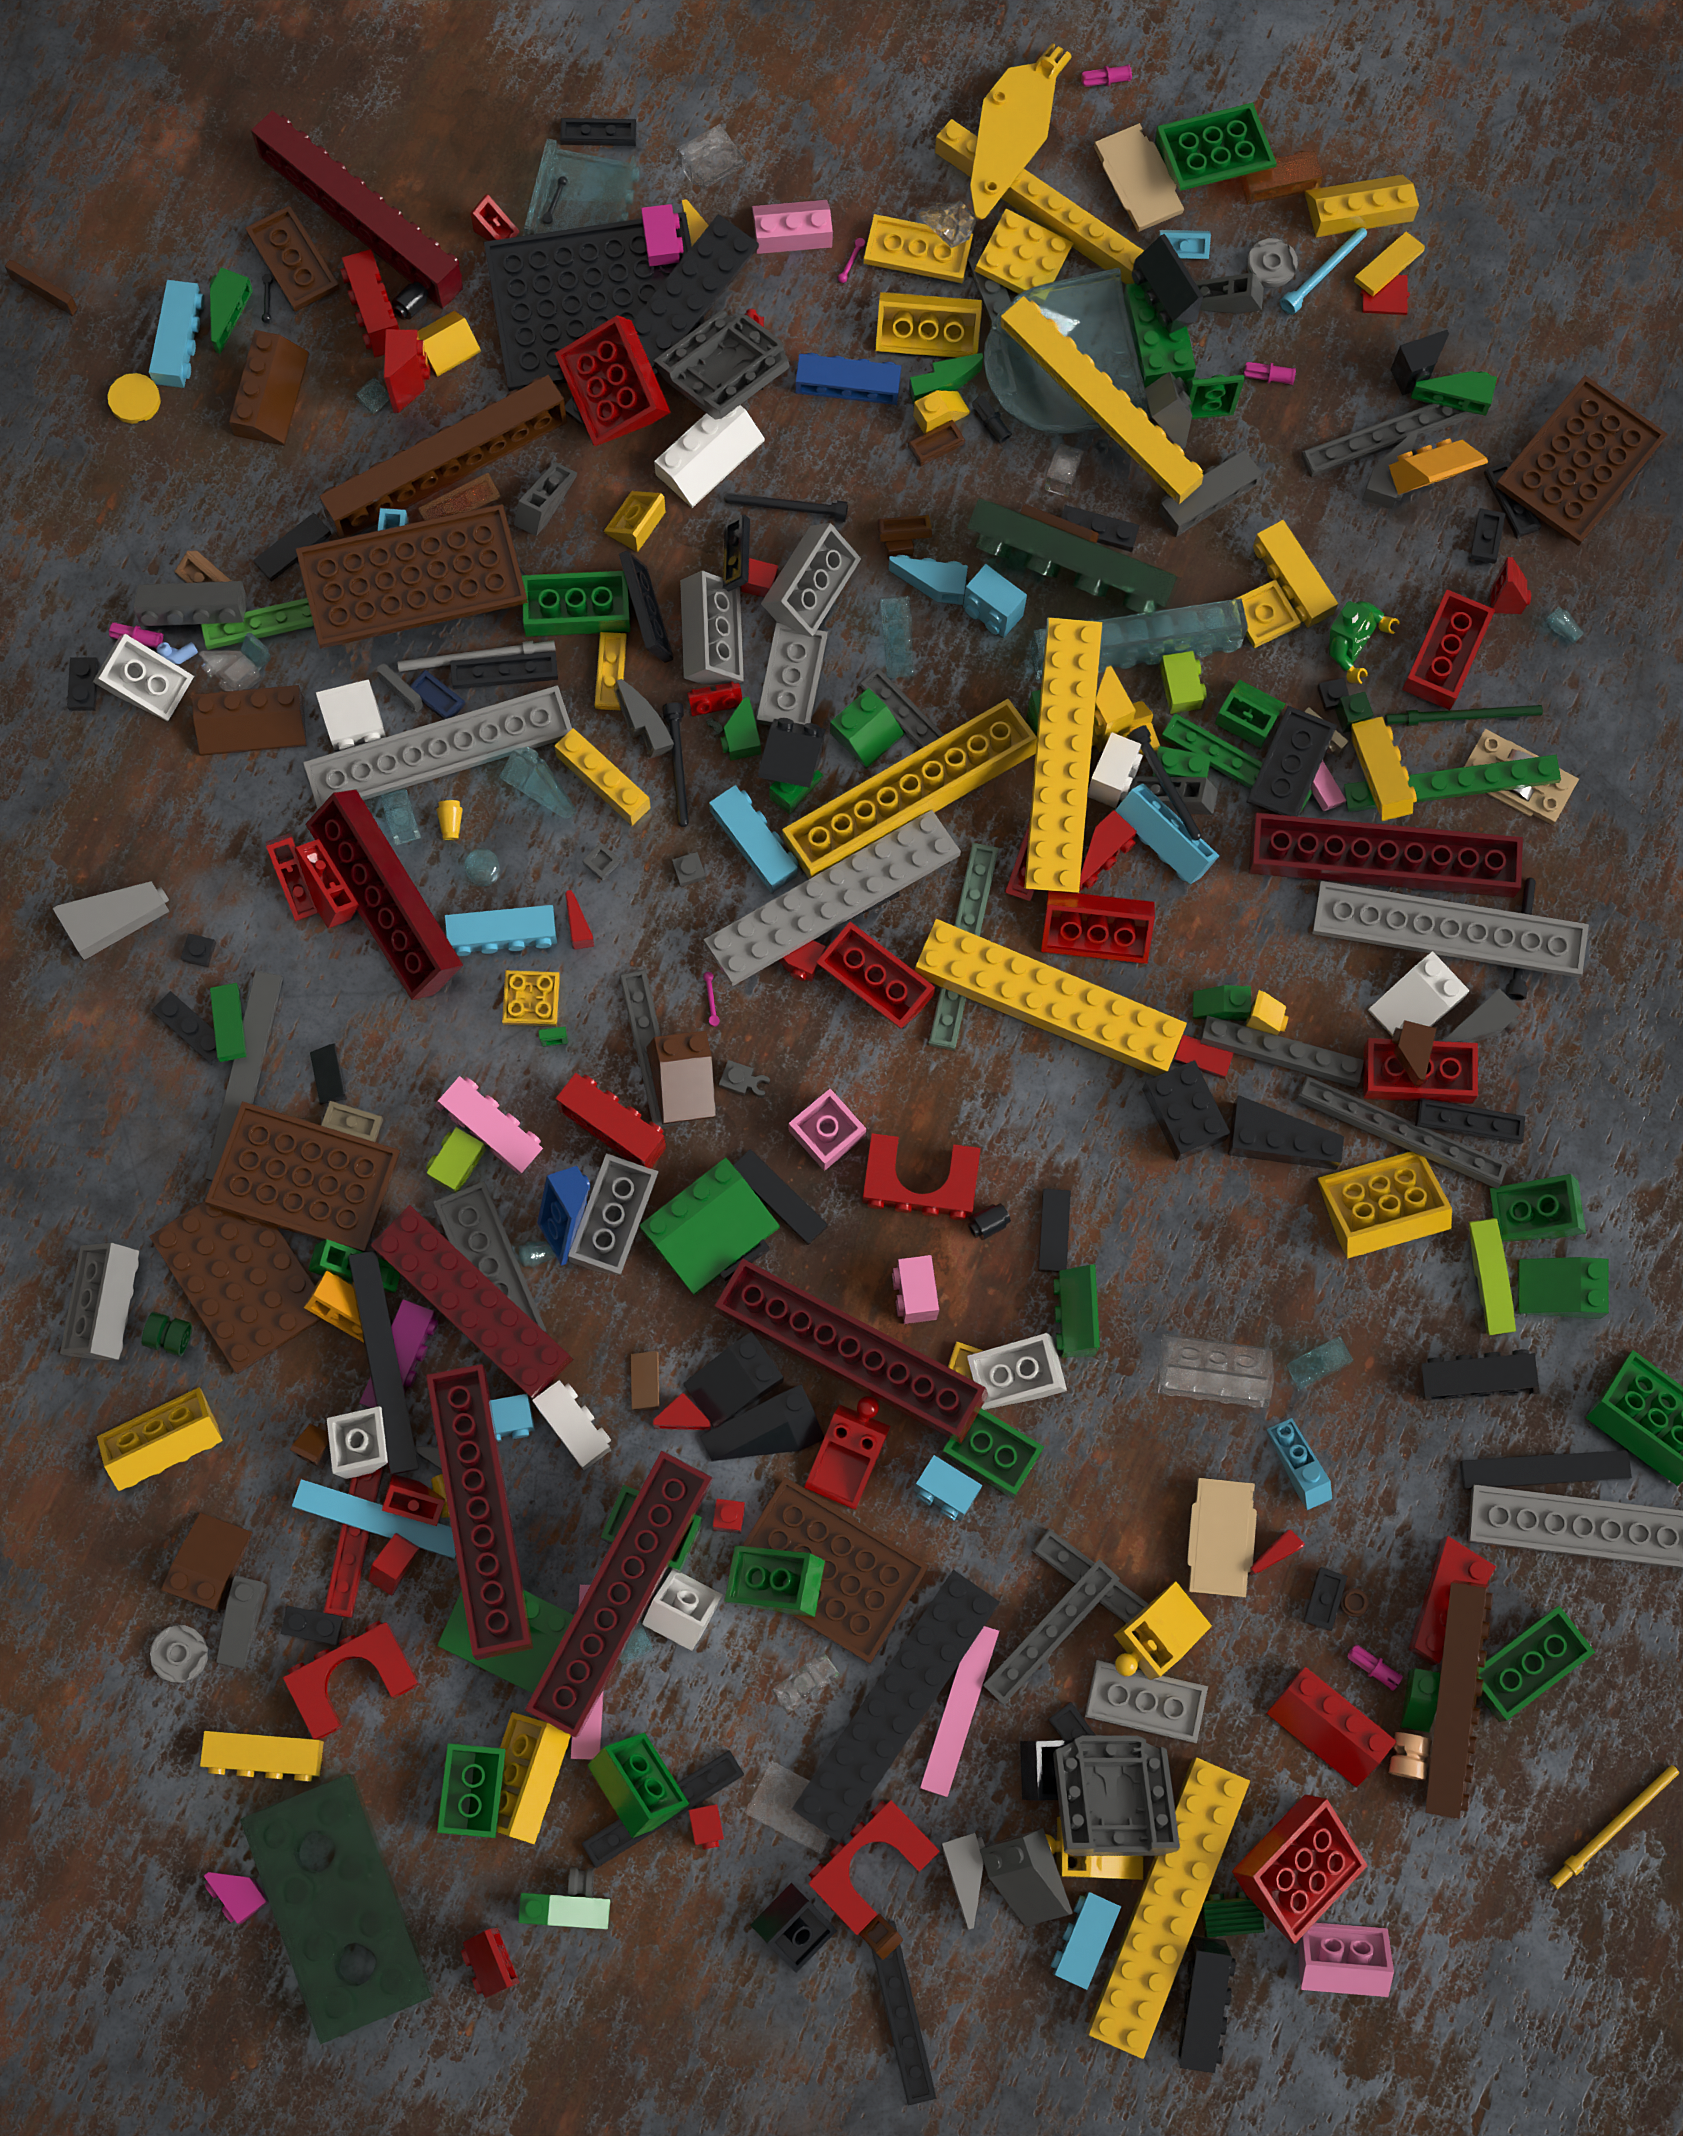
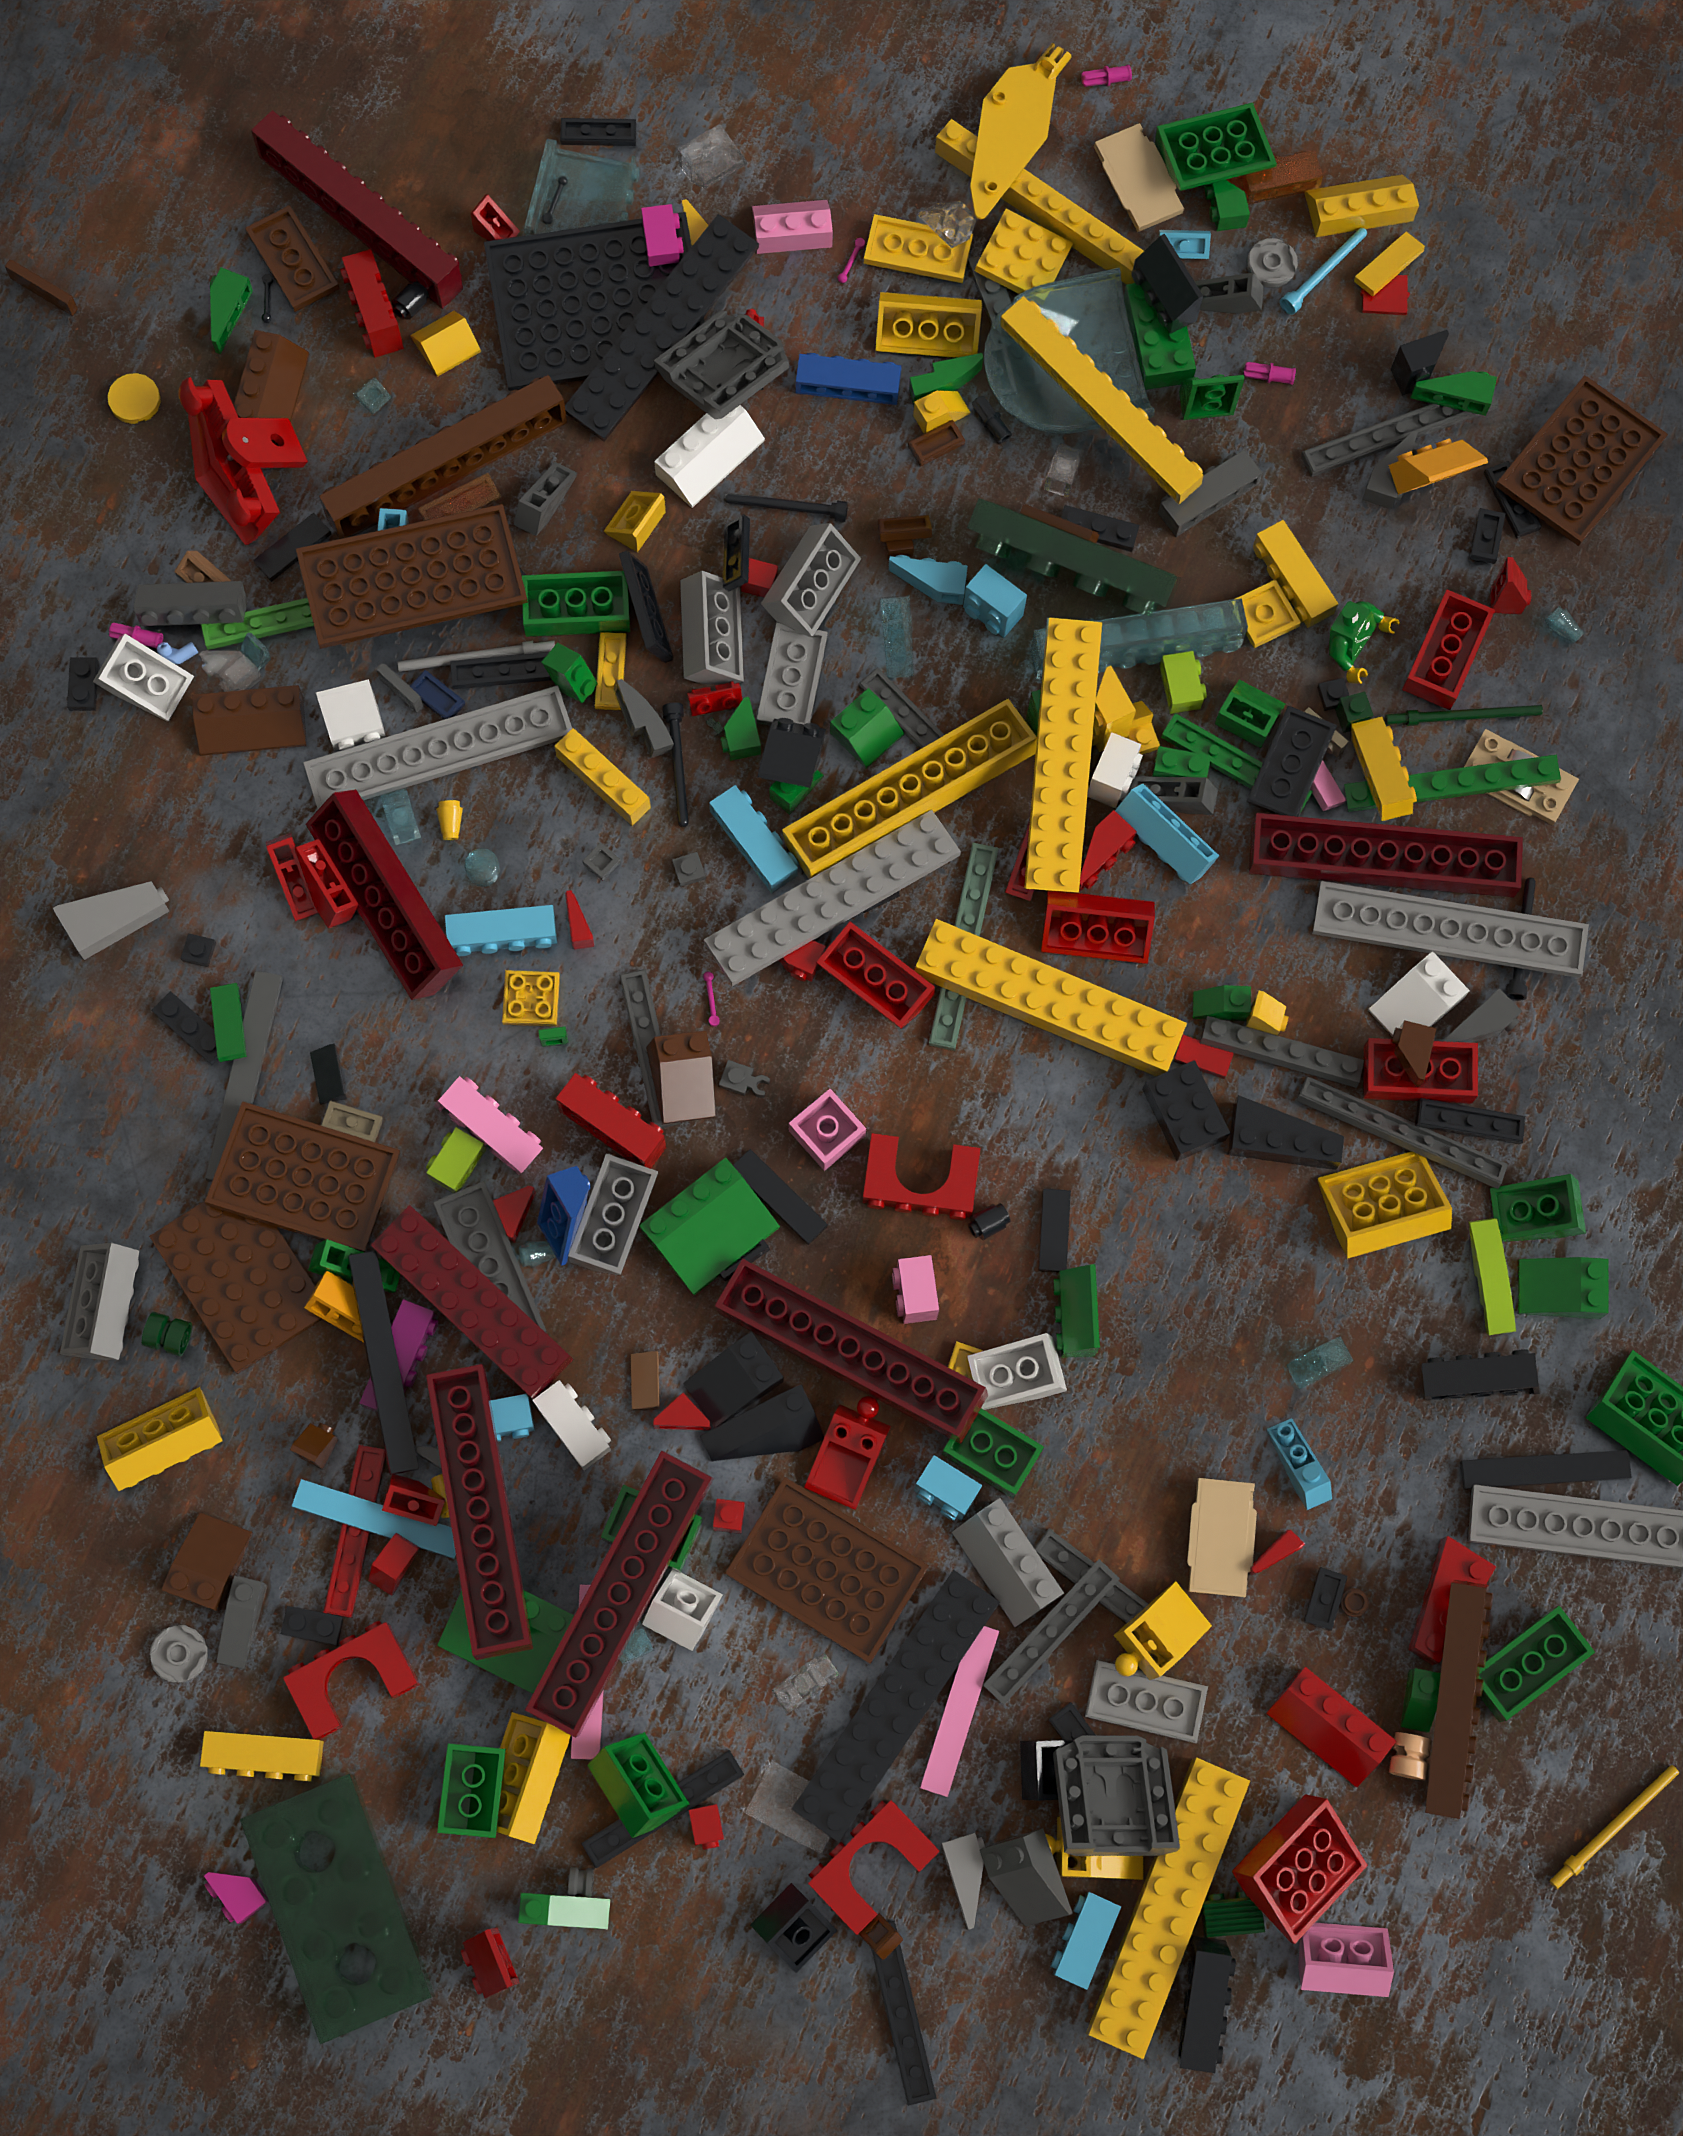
medium azure brick [149,280,205,388] -> none
white slope [327,1407,388,1479] -> none
red slope [384,329,430,413] -> none
clear light blue slope [499,747,577,819] -> none
red slope [555,315,671,446] -> none
green slope [725,1545,825,1617] -> none
black piece [1127,725,1202,841] -> none
dark grey slope [1145,371,1192,450] -> none
clear slope [1157,1334,1274,1408] -> none
dark pink axle [1347,1645,1403,1691] -> none
none -> red piece [178,377,308,545]
none -> red slope [493,1186,536,1243]
none -> green brick [541,642,598,703]
none -> light grey slope [952,1498,1064,1628]
none -> green slope [1205,180,1250,231]

